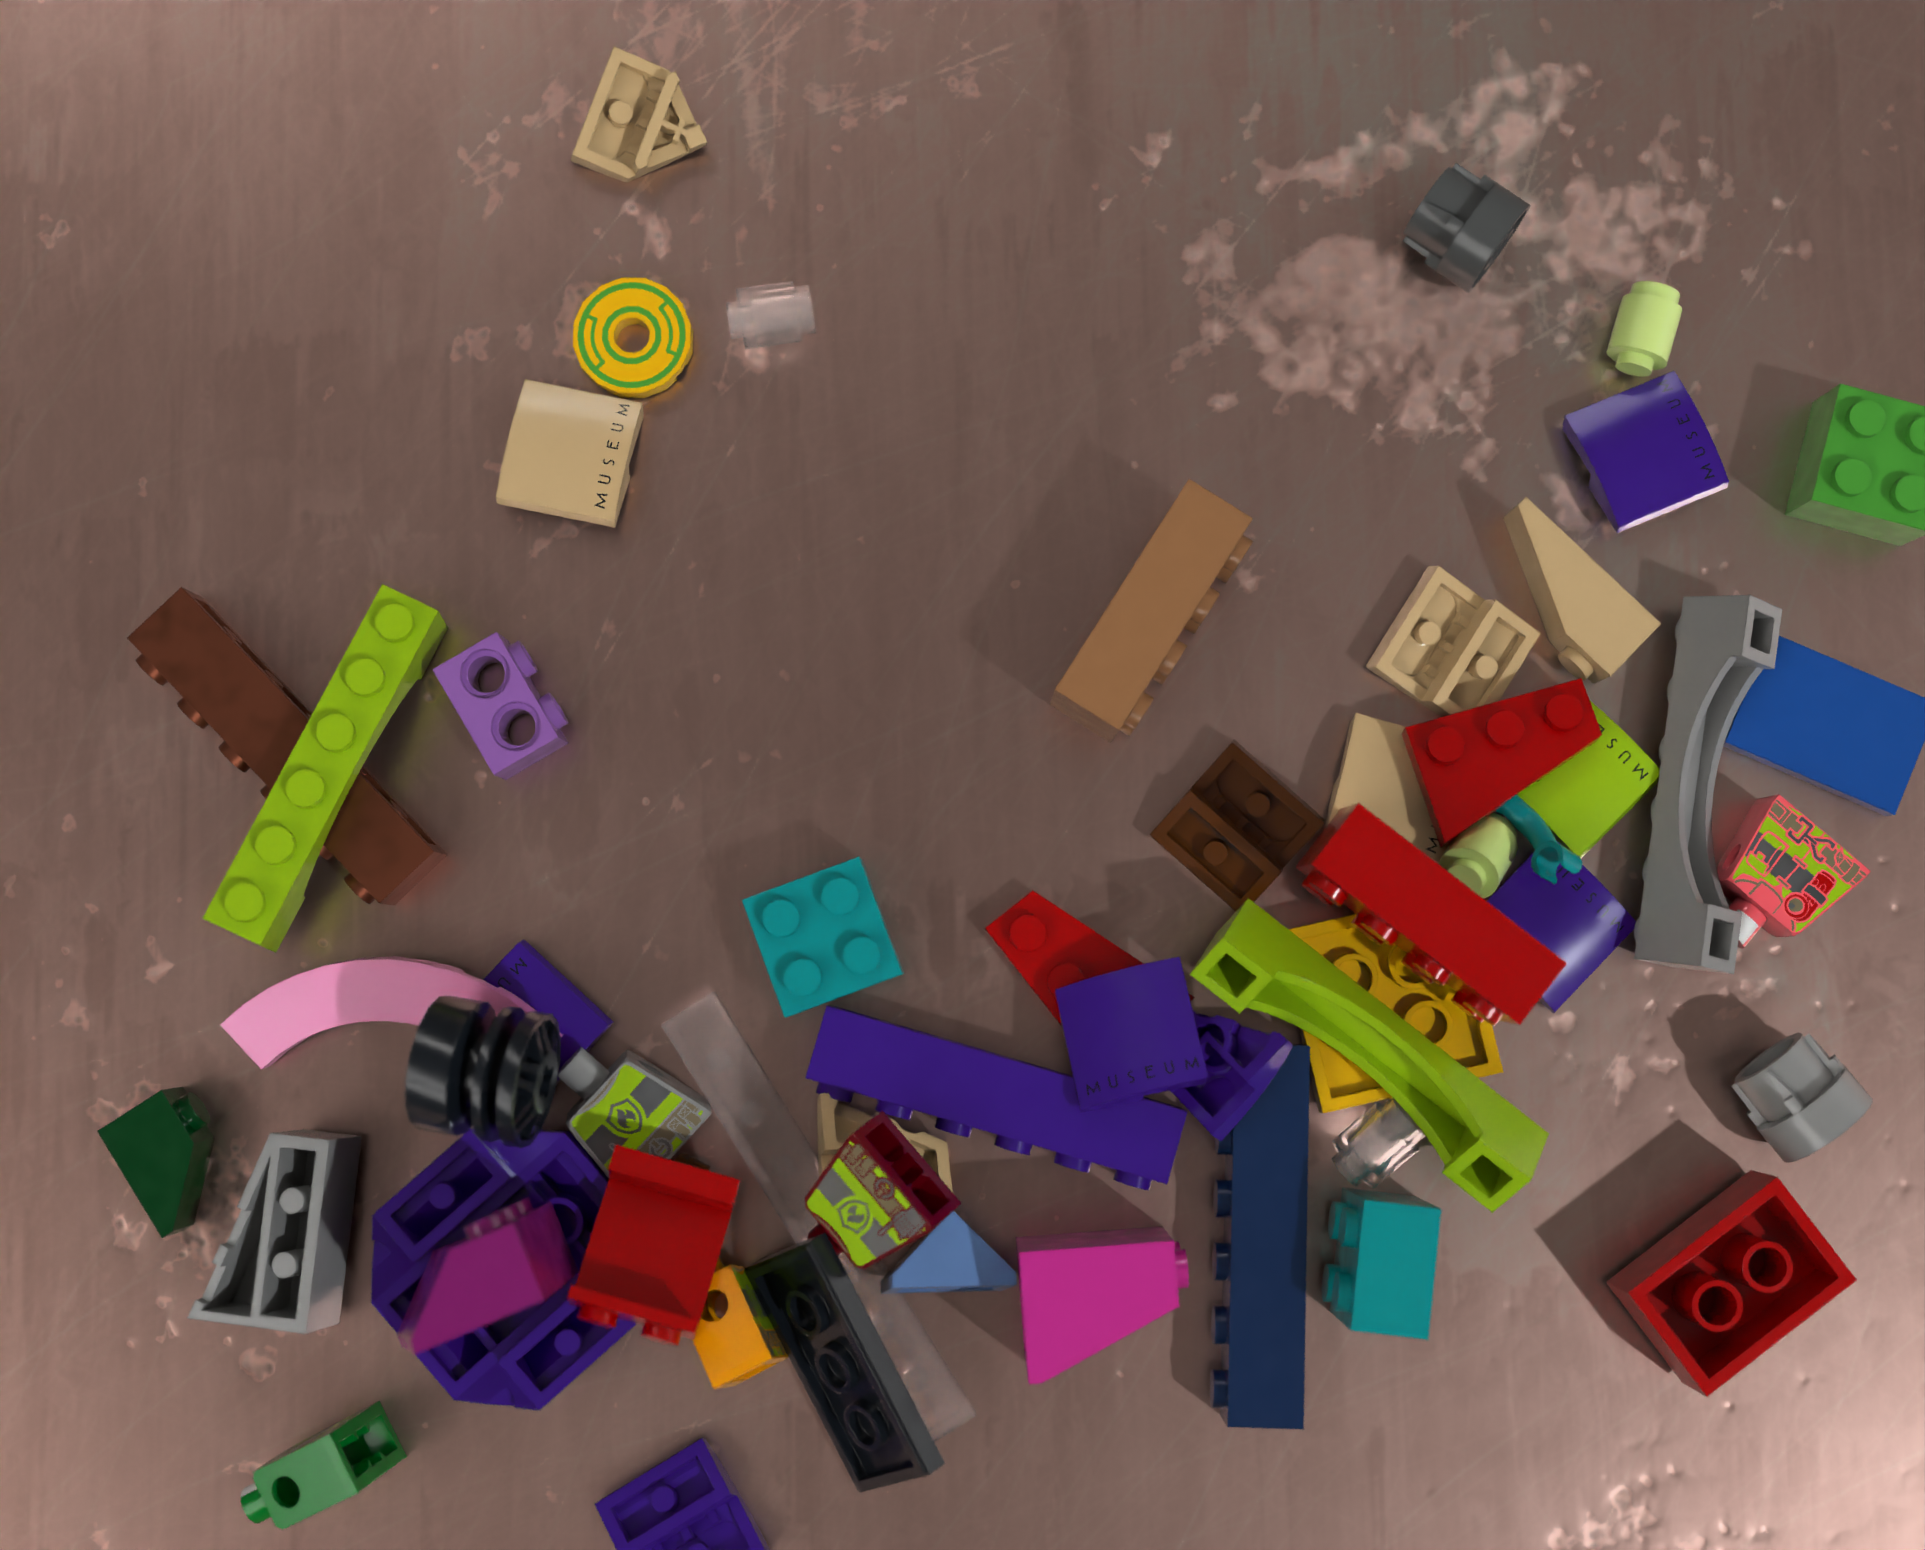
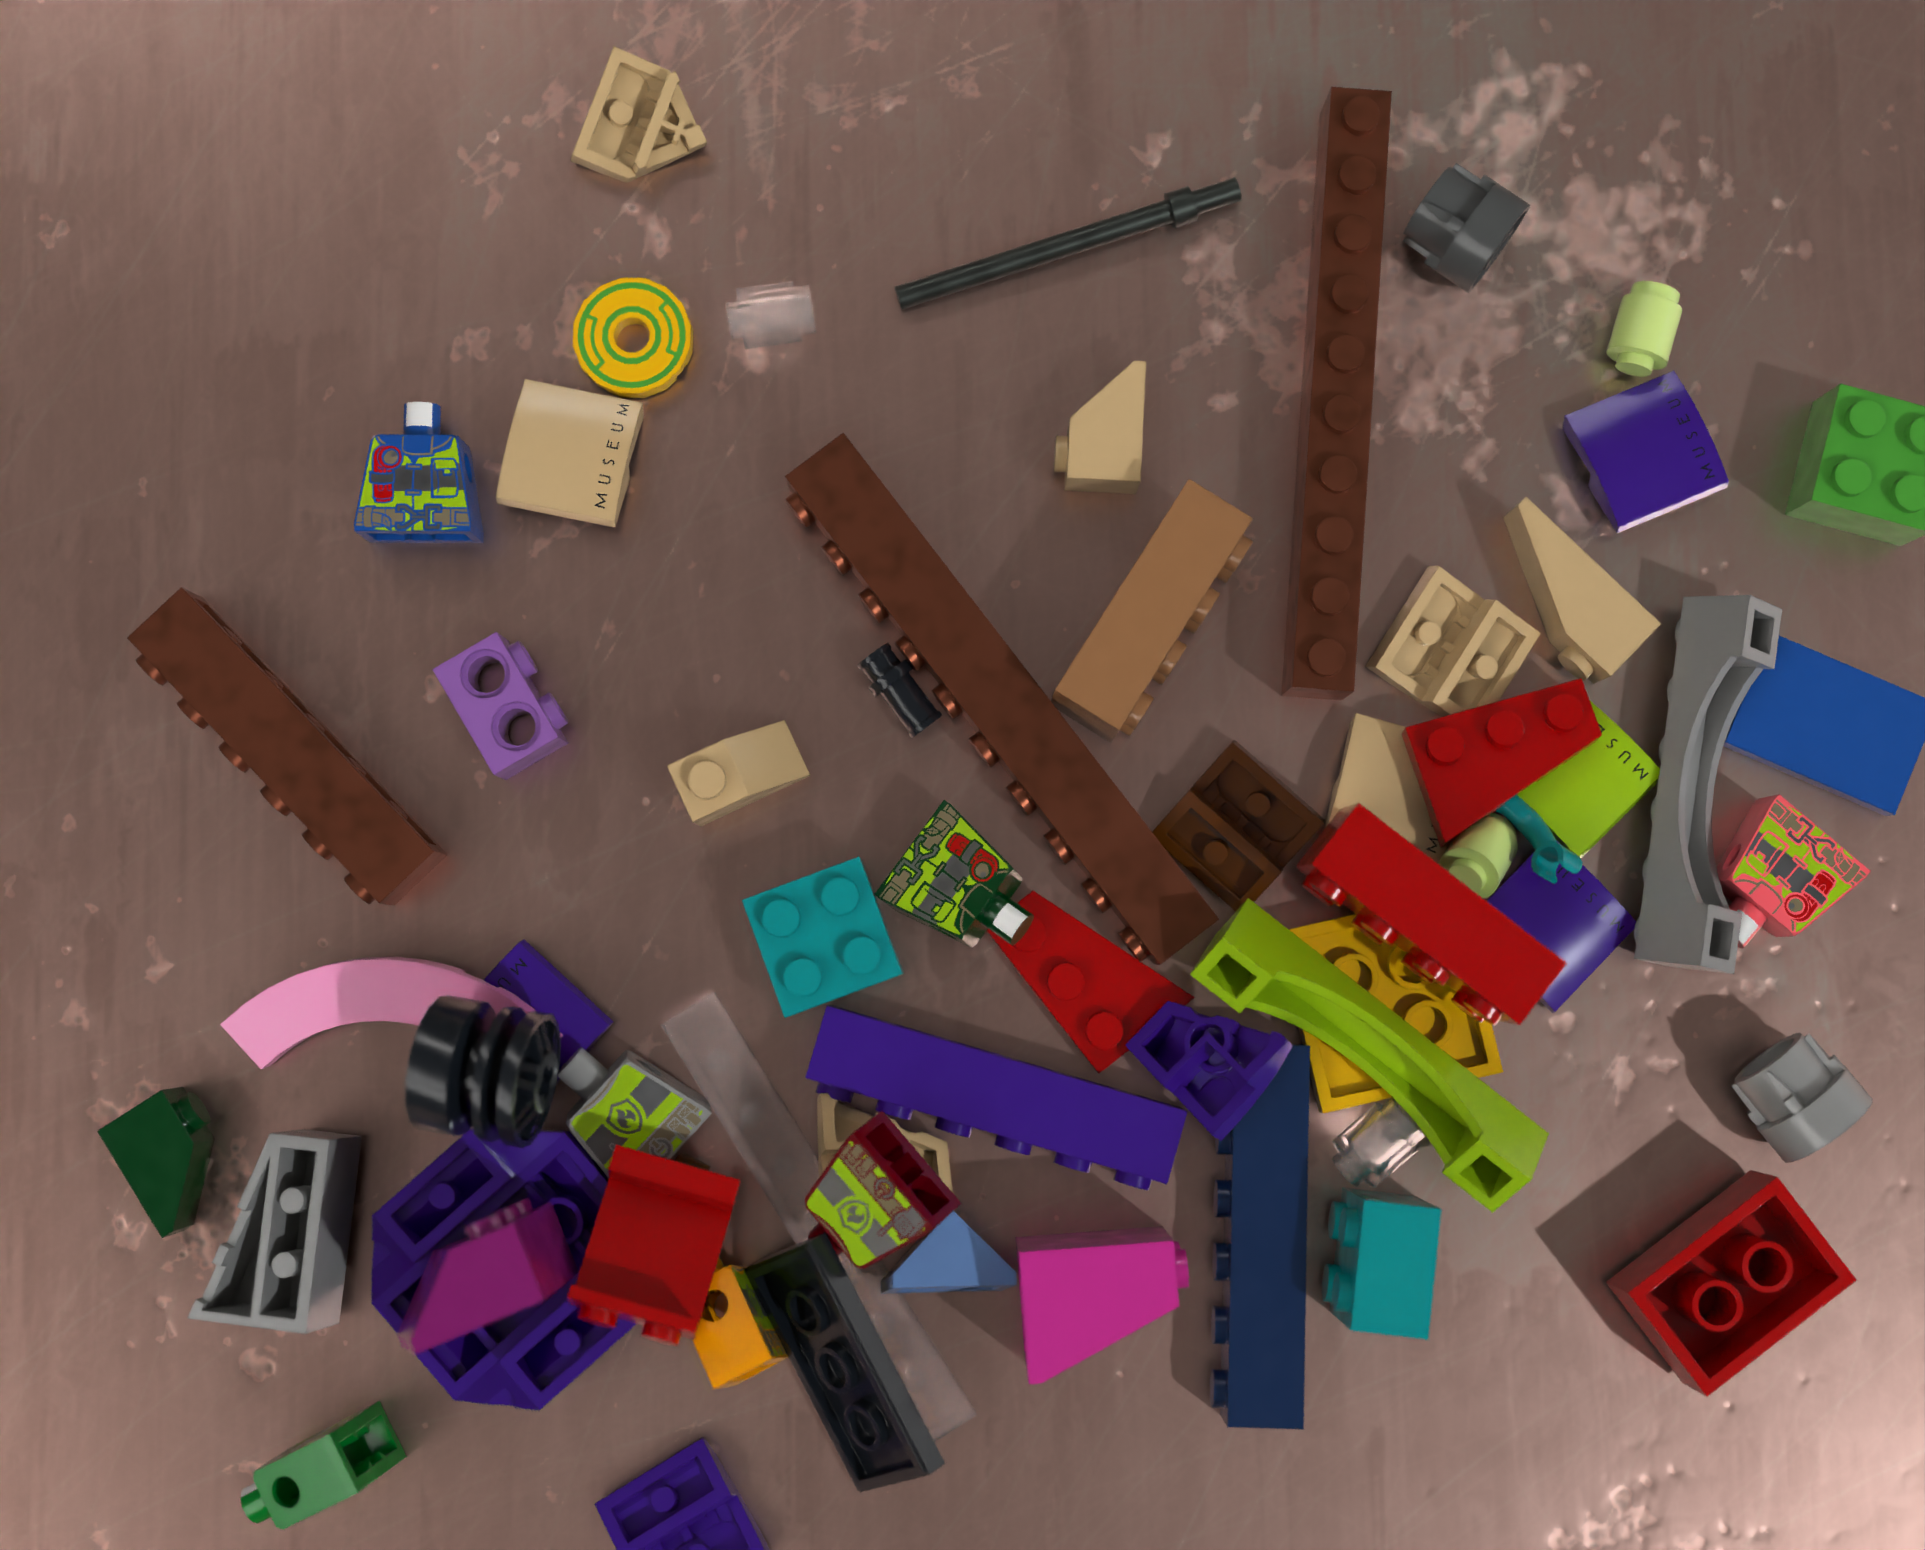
lime arch [202,584,448,952] -> none
dark purple slope [1055,956,1208,1113] -> none
none -> torso [354,402,484,543]
none -> tan slope [667,720,811,827]
none -> copper brick [785,433,1219,965]
none -> black pin [857,643,942,738]
none -> torso [874,800,1034,948]
none -> pearl dark grey bar [895,178,1242,310]
none -> tan slope [1054,361,1146,494]
none -> copper brick [1282,87,1392,700]

